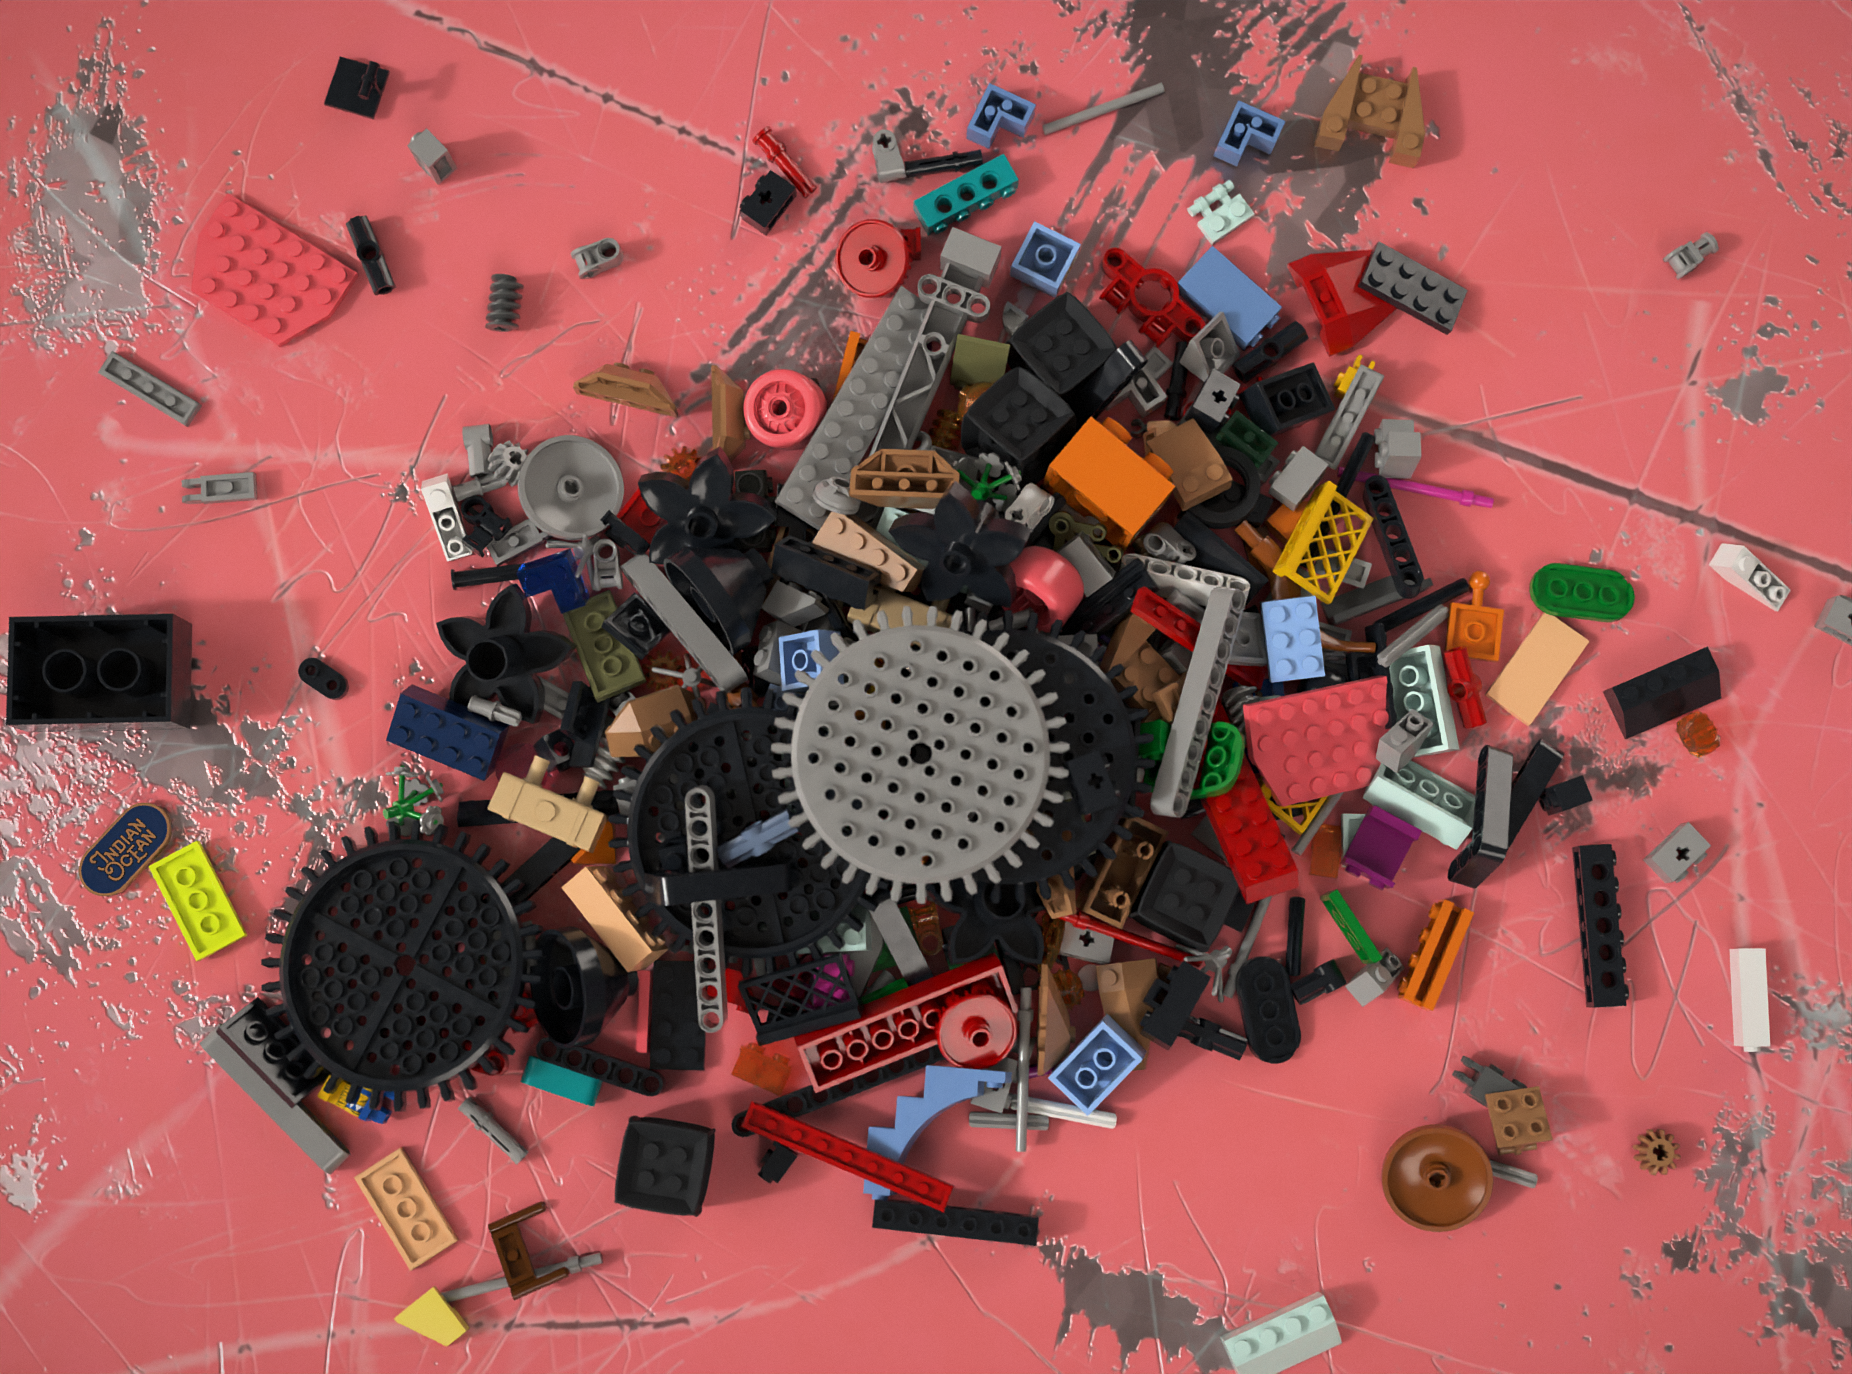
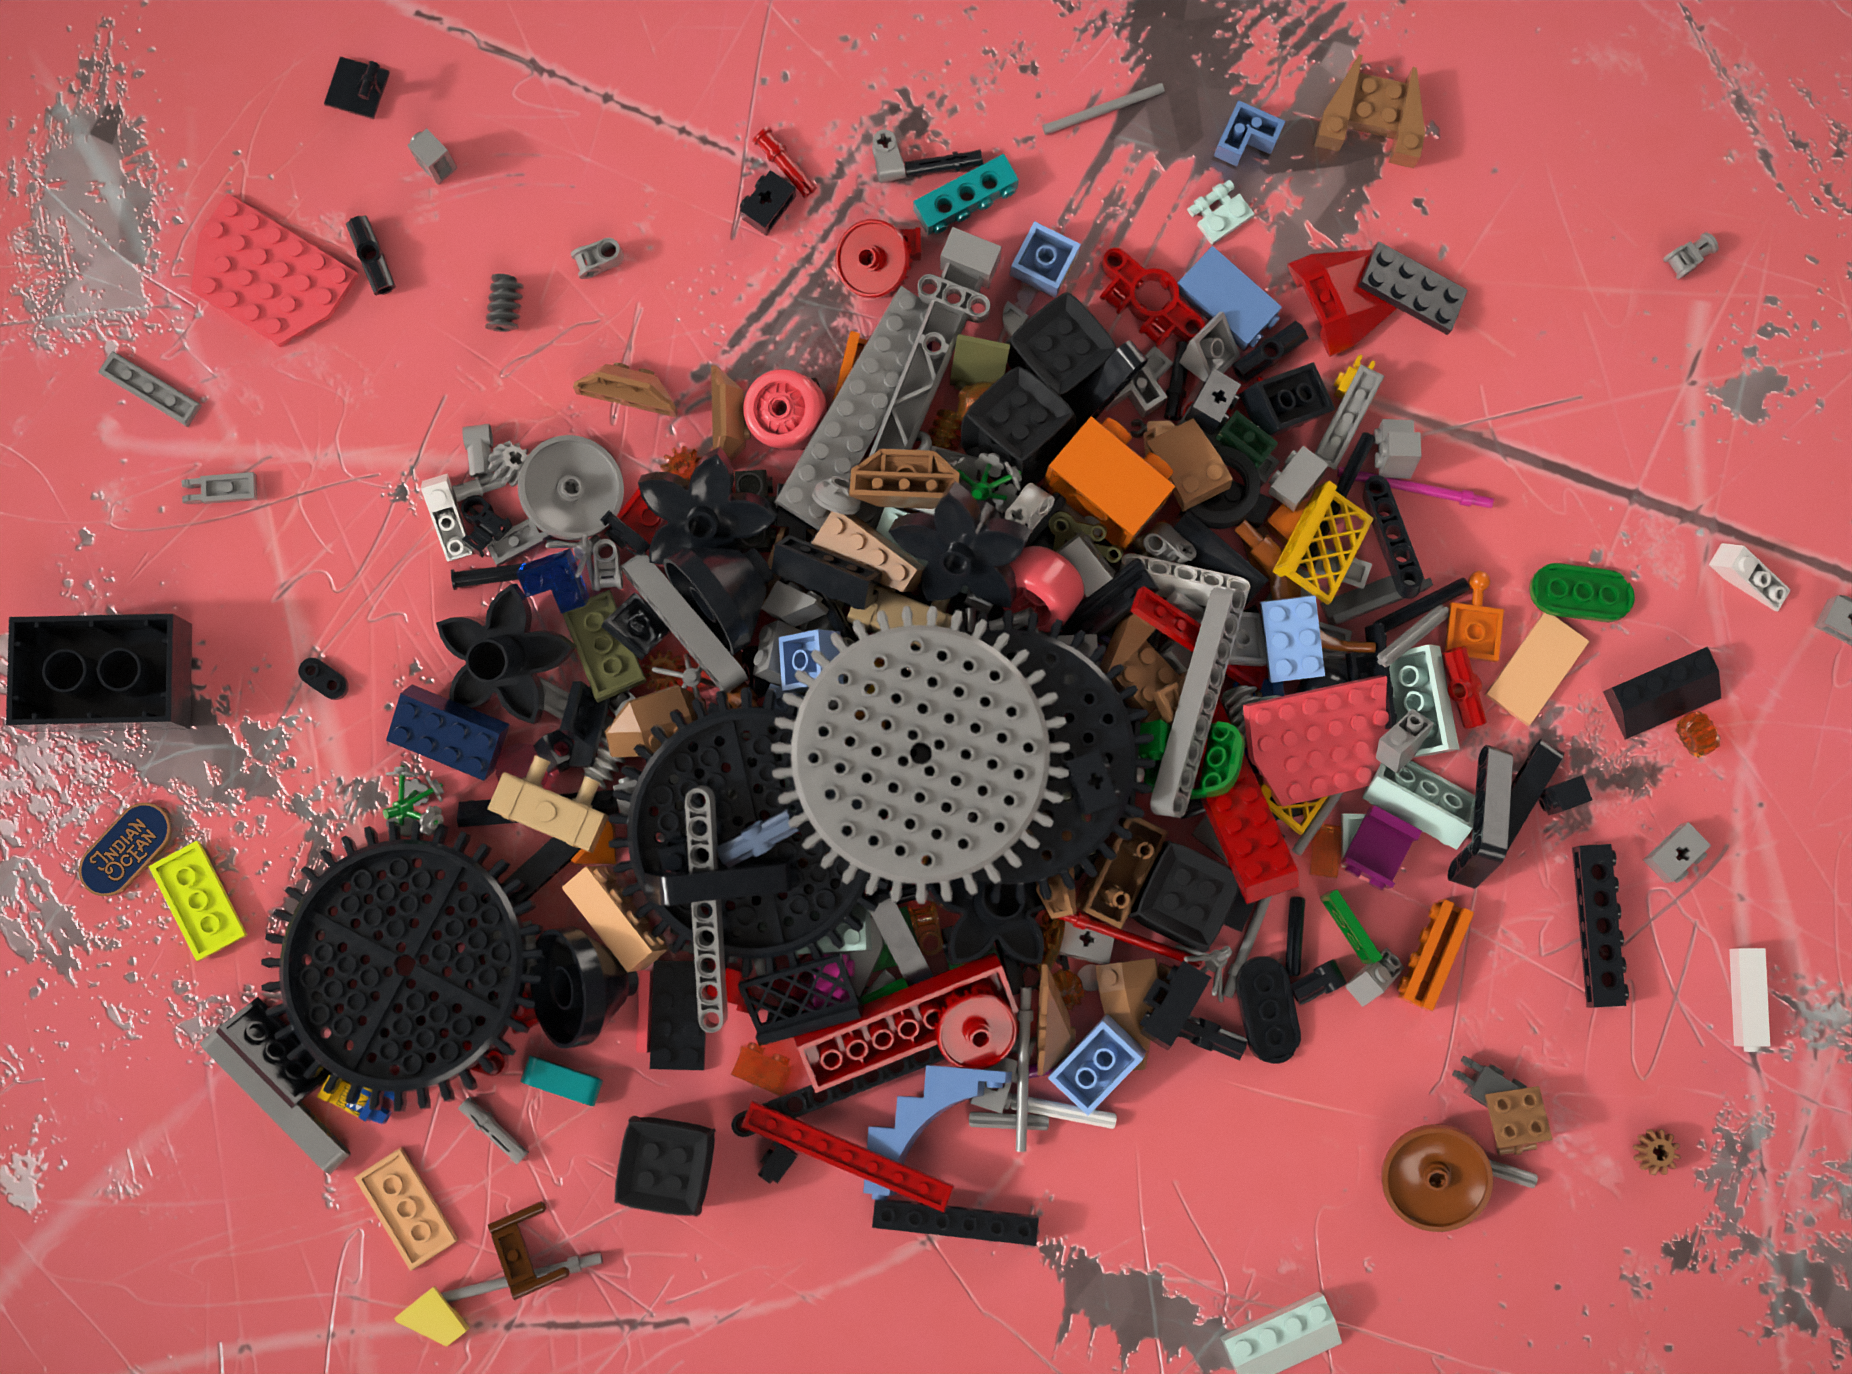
light grey axle [468,695,522,727] -> none
black beam [536,1037,666,1097] -> none
medium blue brick [966,83,1036,149] -> none

